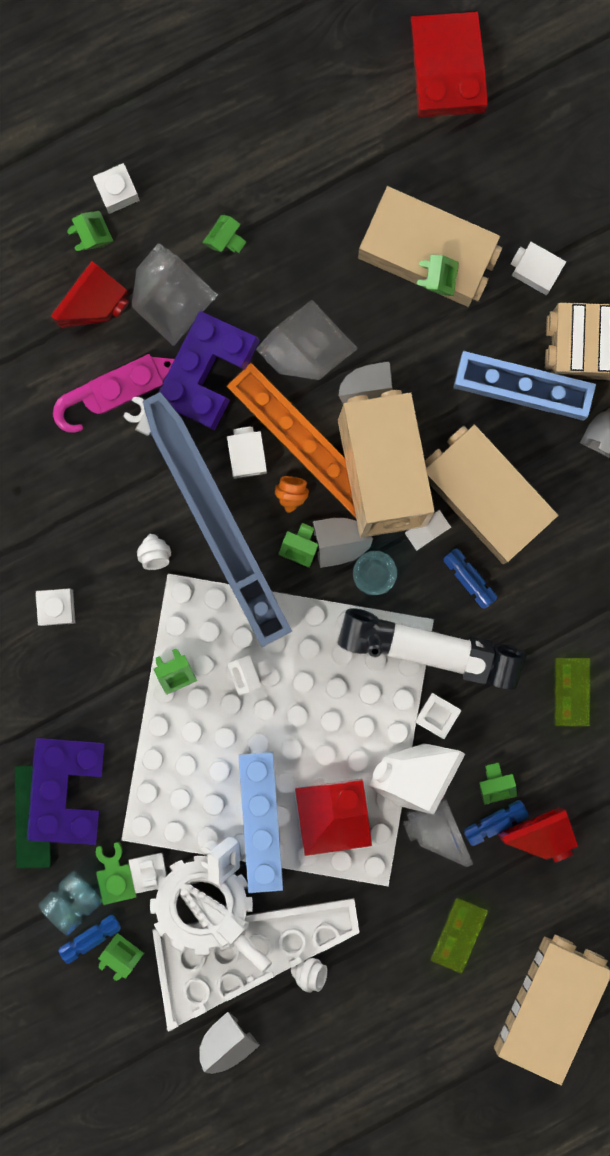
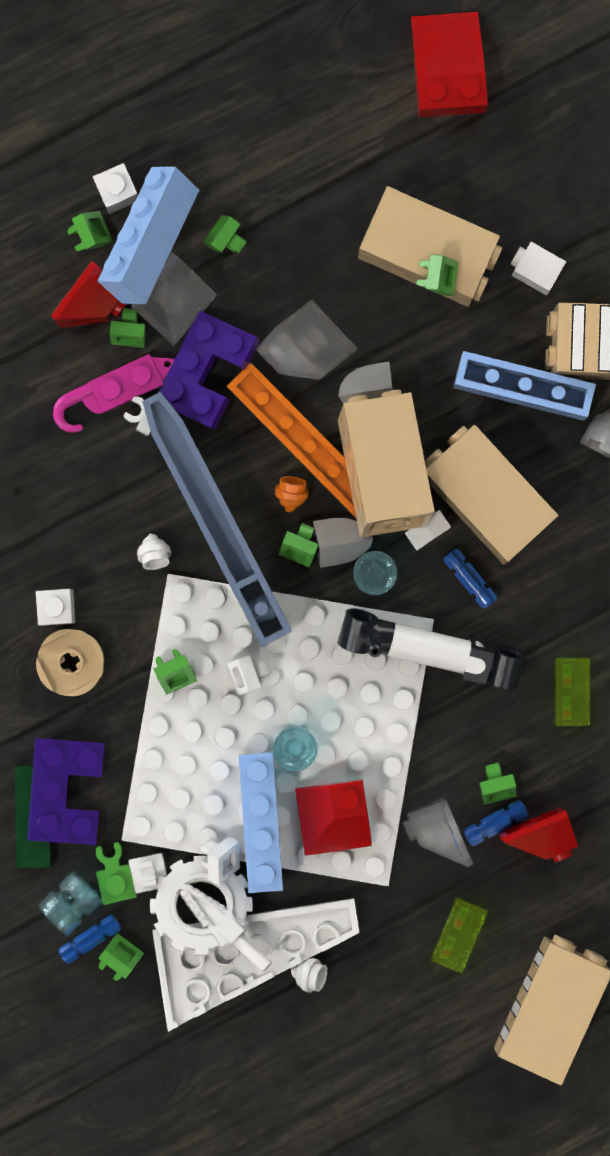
brick [200,1012,260,1074] -> none
white brick [227,427,267,479] -> none
white slope [368,743,465,815] -> none
white plate [415,693,461,739] -> none
none -> tan plate [36,629,105,696]
none -> light blue brick [98,167,199,304]
none -> bright green tile [110,308,146,348]
none -> clear light blue wheel [273,726,317,771]

